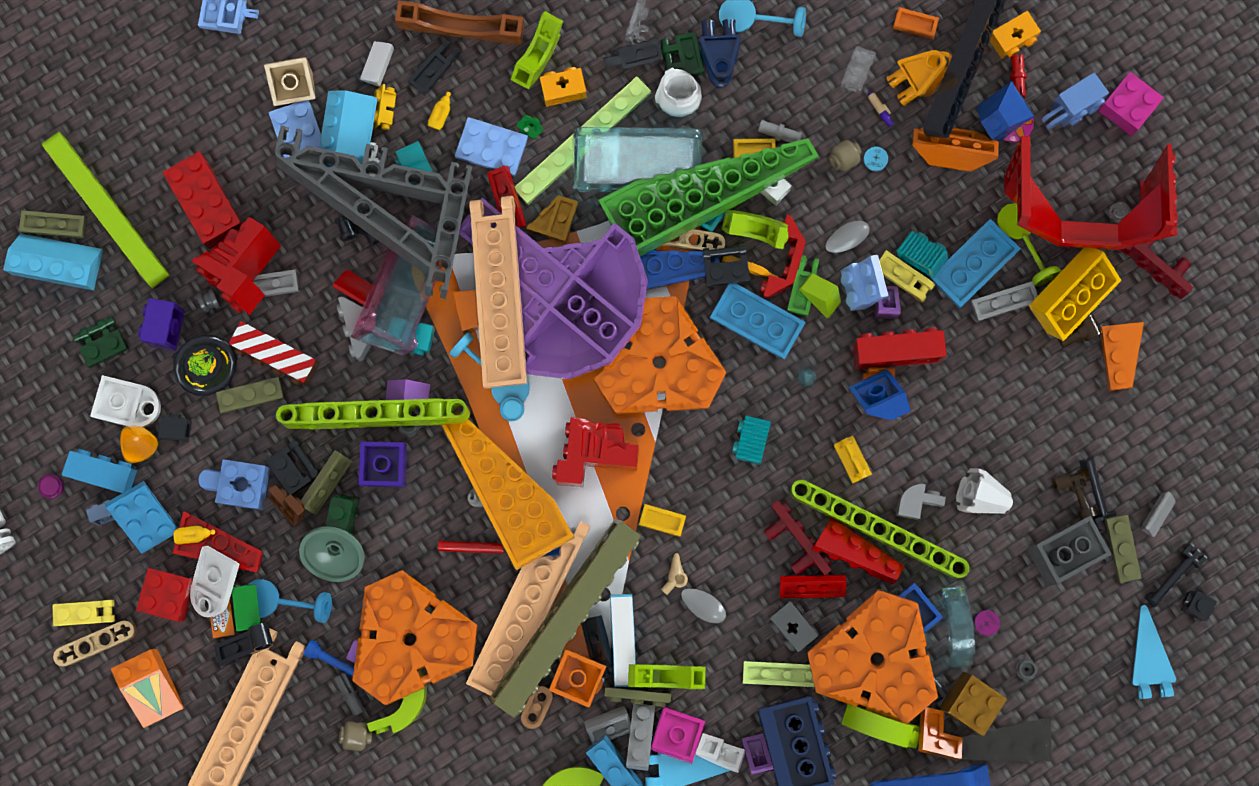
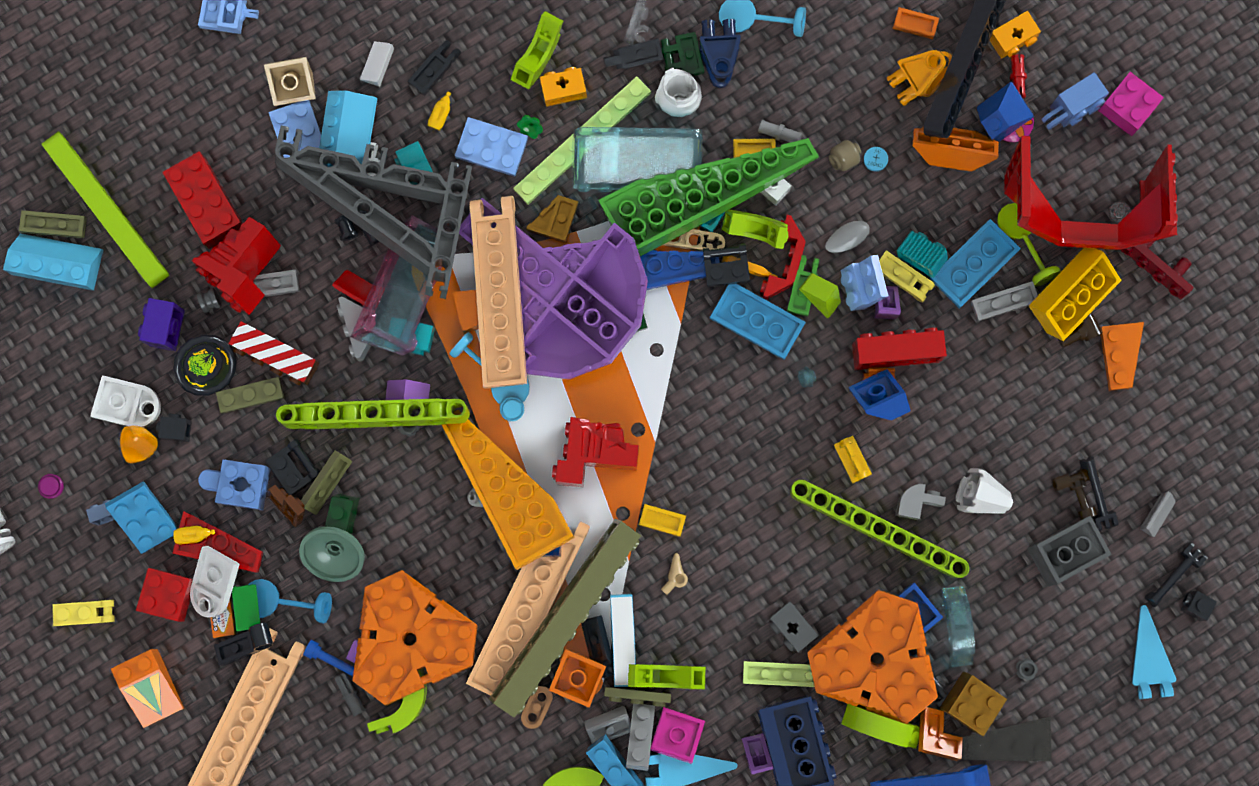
tan beam [53,621,137,666] -> none
dark azure brick [62,449,137,493] -> none
dark green plate [73,317,128,368] -> none
dark tan head [338,721,372,751] -> none
dark purple brick [359,442,407,488] -> none
yellow hinge [373,84,396,130] -> none
dark orange arch [395,0,525,45] -> none
red piece [438,541,504,554] -> none
red plate [487,166,527,229] -> none
orange plate [594,296,726,414] -> none
light grey arm [681,589,726,623] -> none
white slope [696,733,745,773] -> none
teal brick [732,416,771,465] -> none
dark red plate [763,500,832,576] -> none
red plate [779,575,846,598] -> none
red wing [812,518,904,585] -> none
clear plate [841,46,876,93] -> none
piece [868,91,895,127] -> none
magenta piece [974,610,1000,636] -> none
olive plate [1104,514,1141,583] -> none

